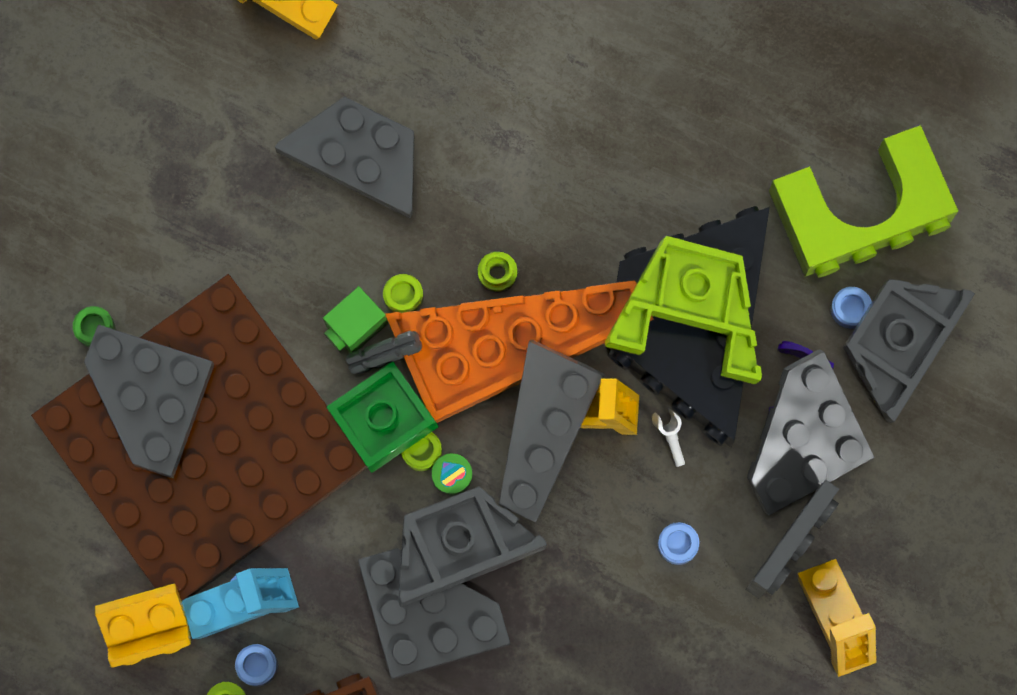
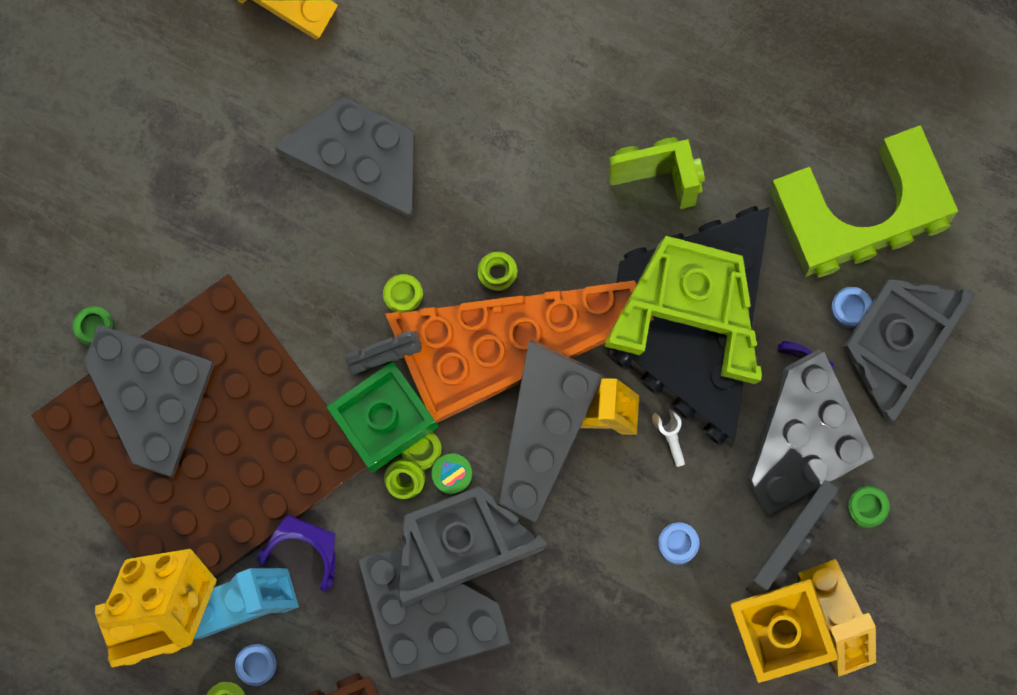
bright green brick [323,286,388,353] -> none
none -> yellow bracket [98,549,217,647]
none -> dark purple helmet [257,515,336,592]
none -> lime plate [384,459,425,499]
none -> lime bracket [608,137,705,210]
none -> yellow slope [730,579,839,683]
none -> bright green tile [847,486,890,529]

